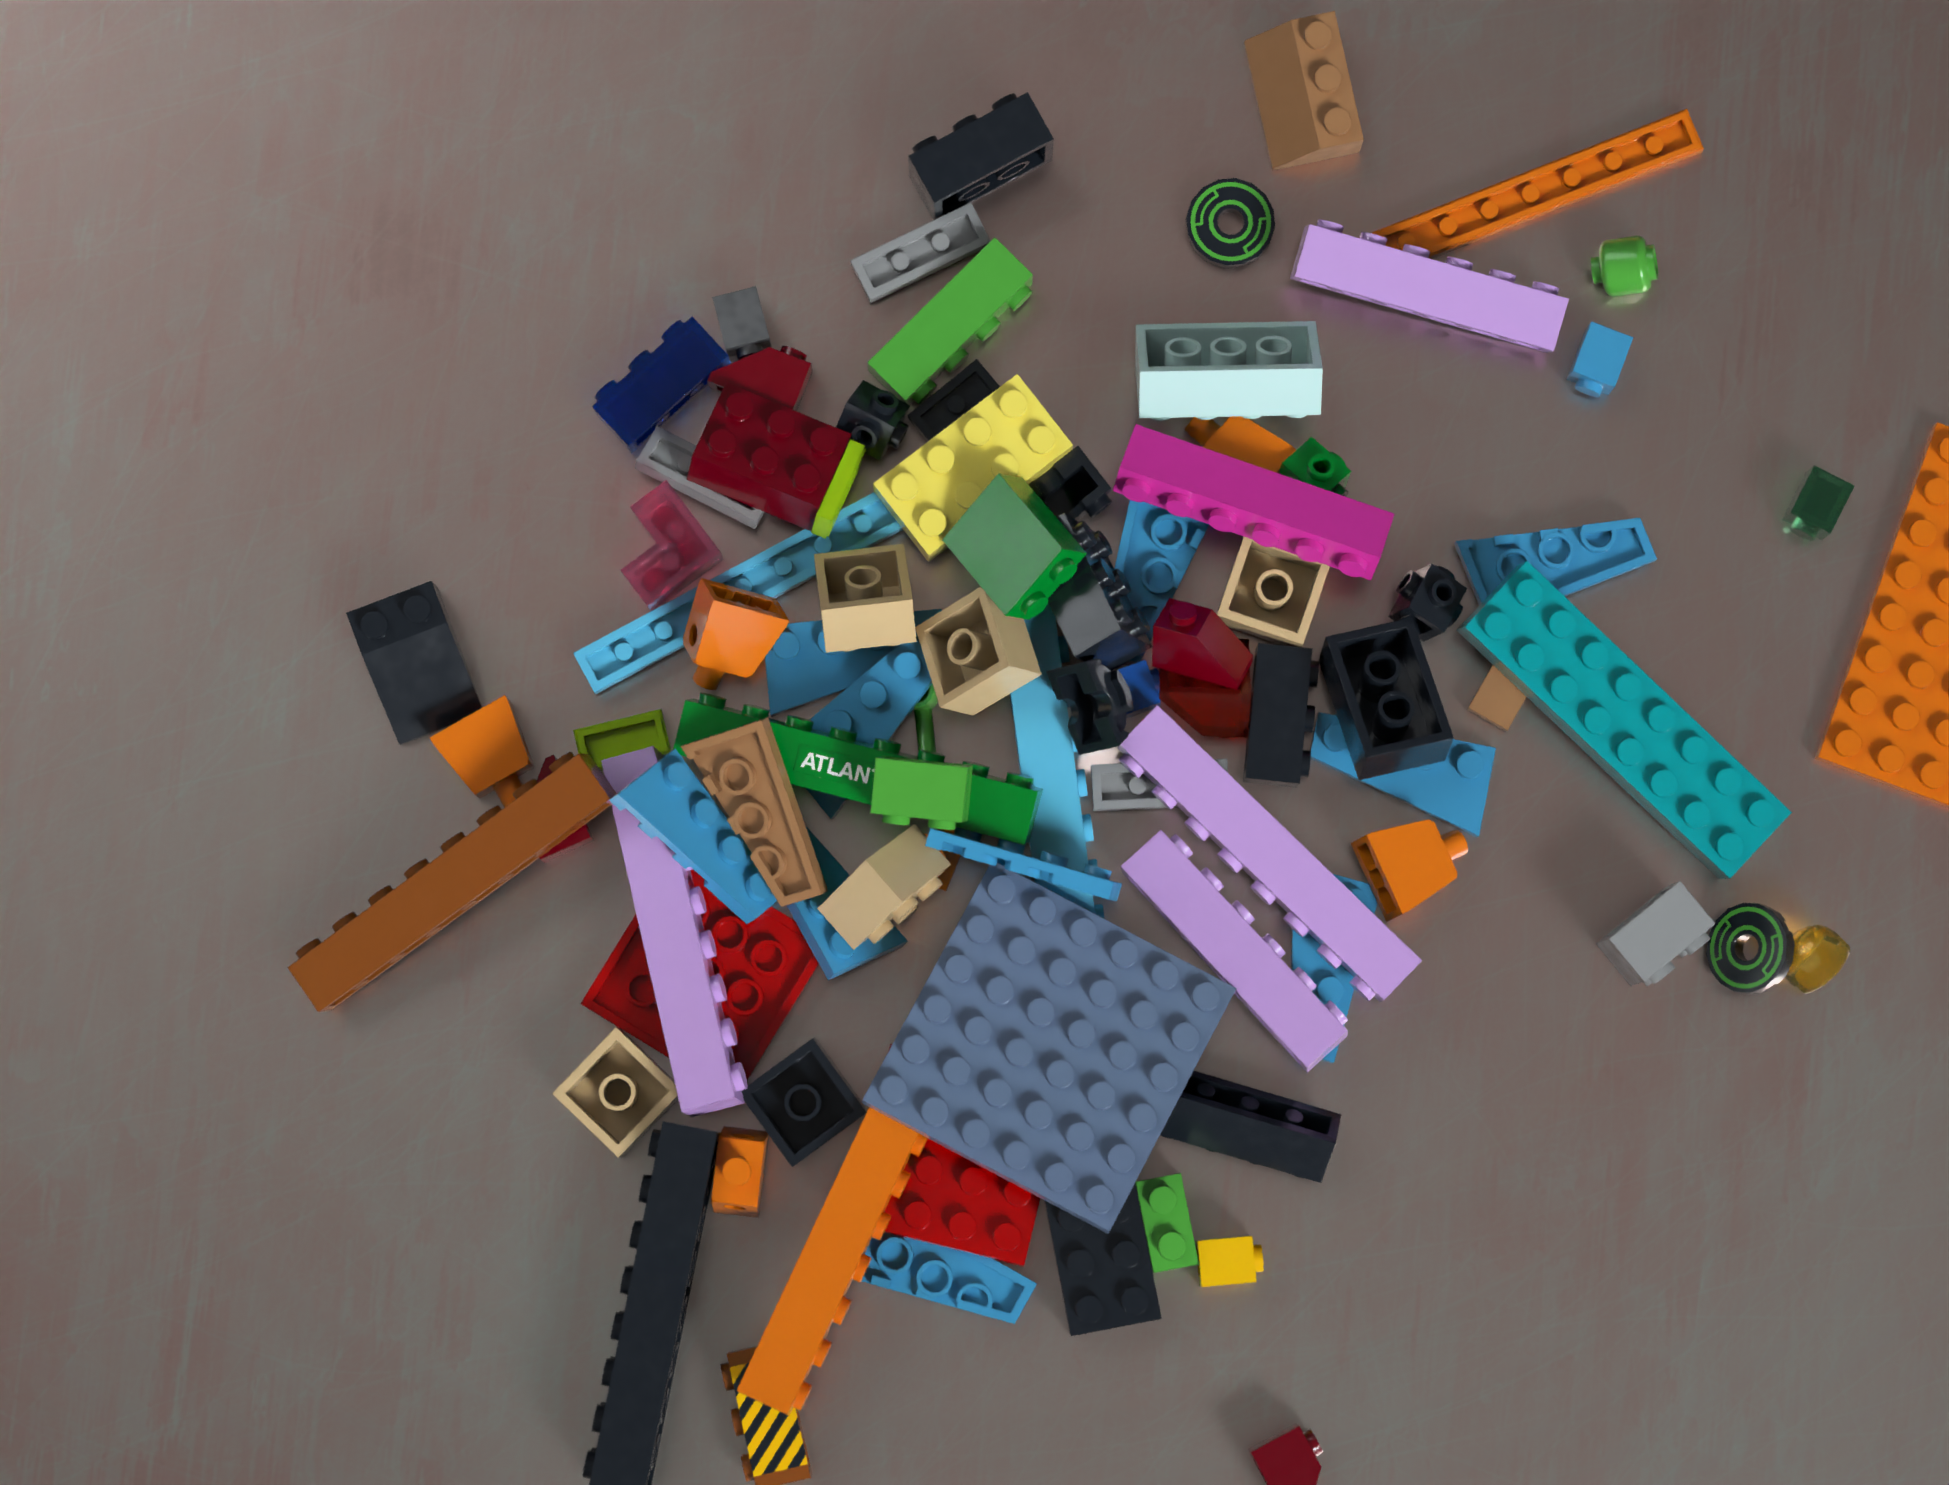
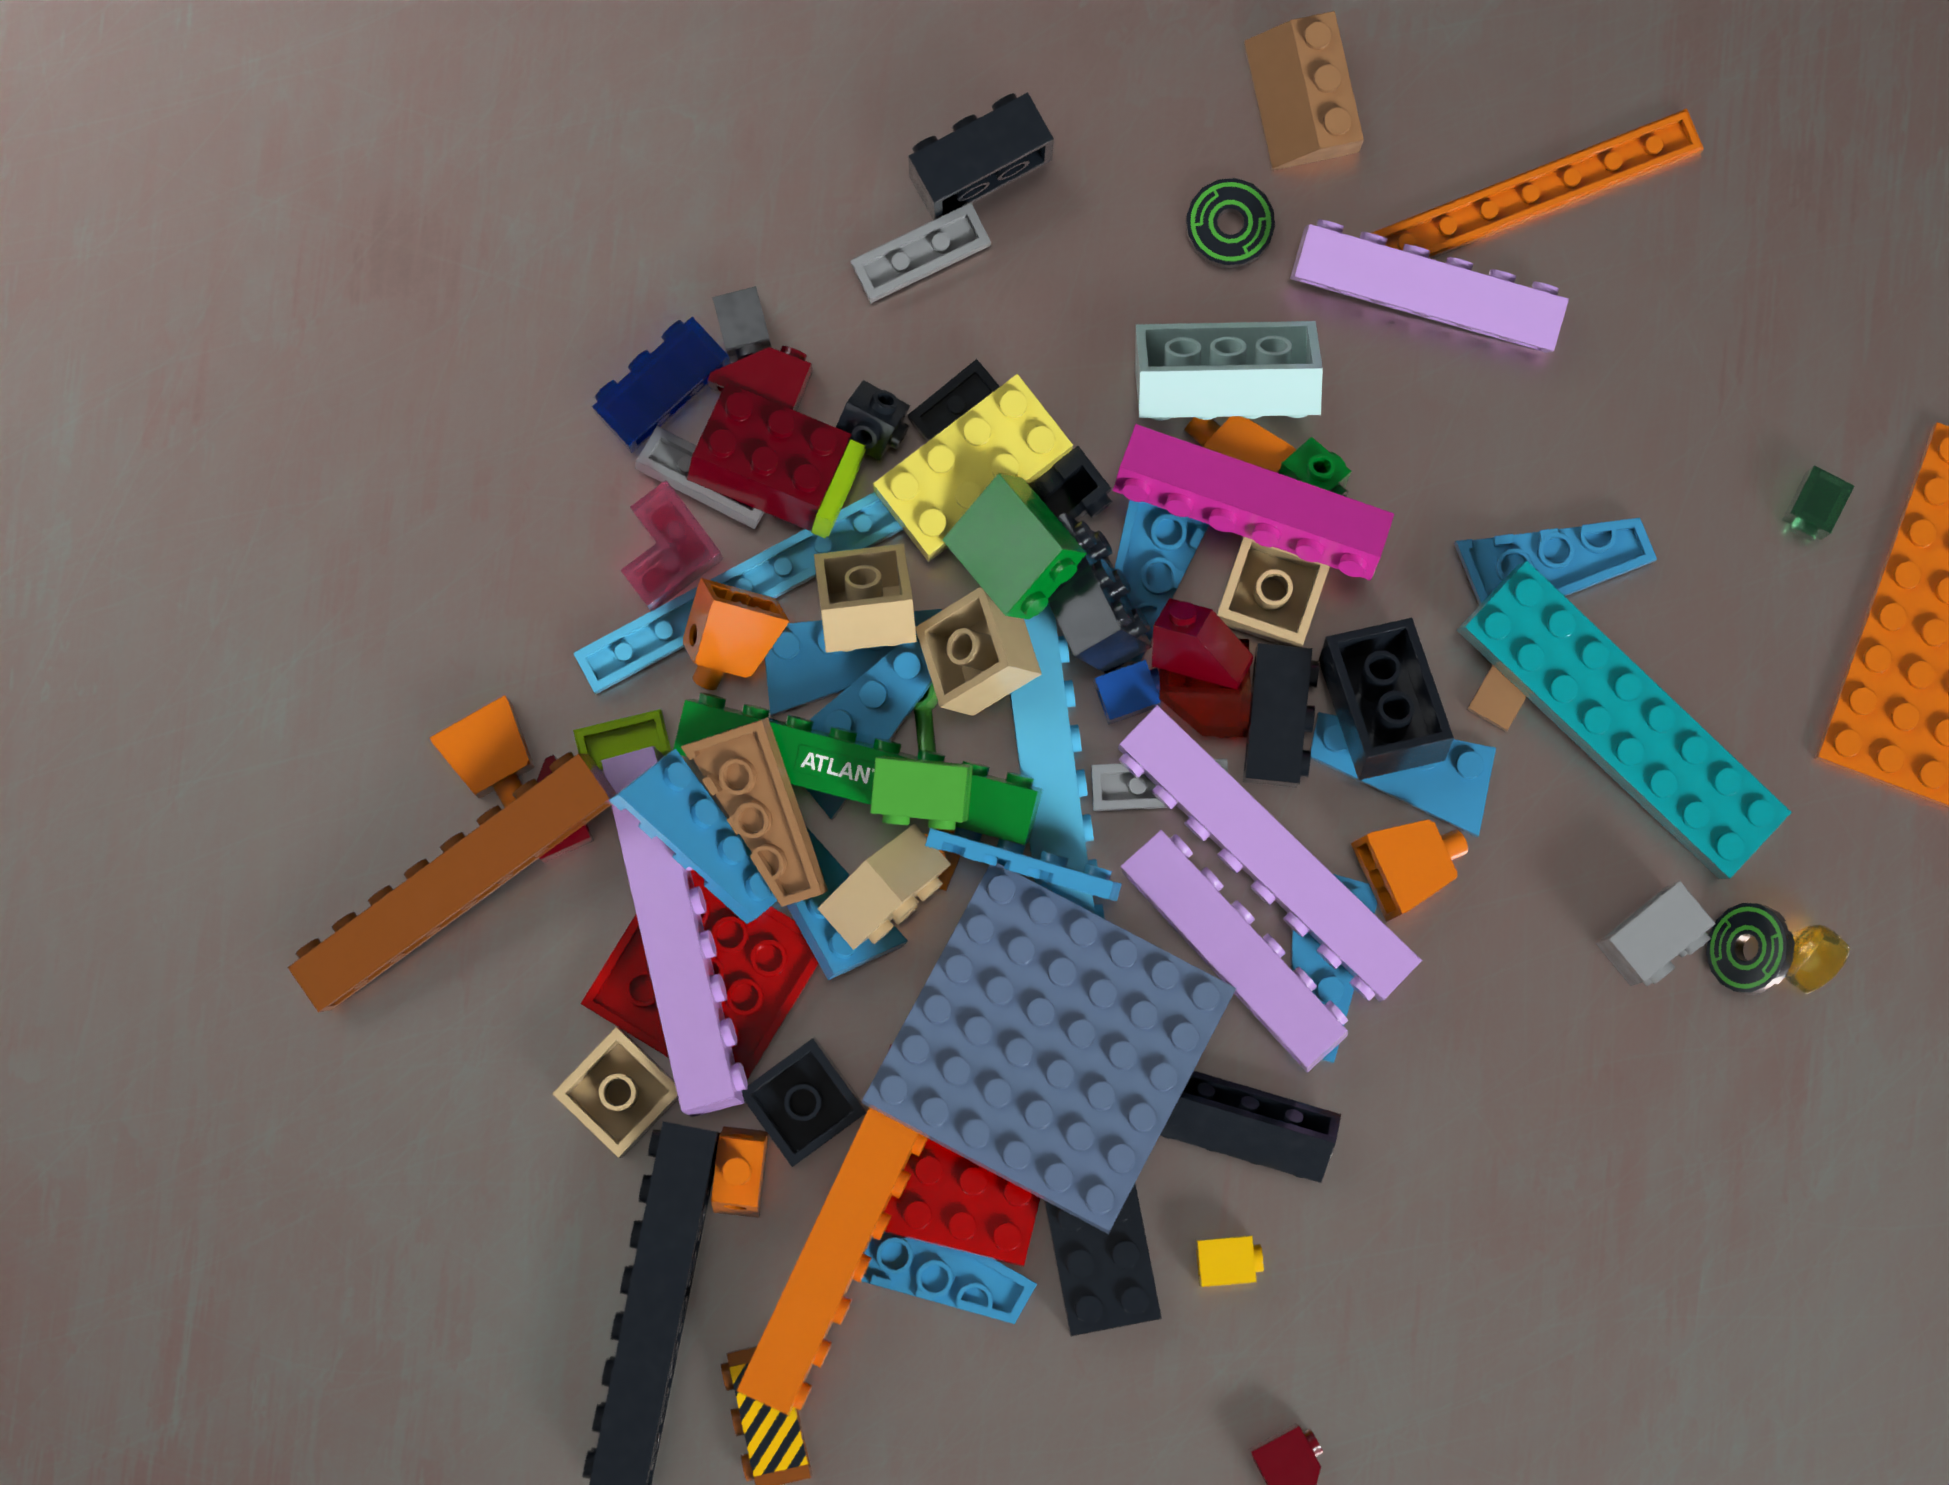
black slope [346,581,482,745] -> none
bright green brick [867,237,1033,405] -> none
black cylinder [1046,658,1133,755] -> none
bright green brick [1135,1173,1199,1273] -> none
black brick [1388,563,1467,642] -> none
dark azure brick [1566,321,1634,397] -> none
bright green head [1591,236,1658,297] -> none

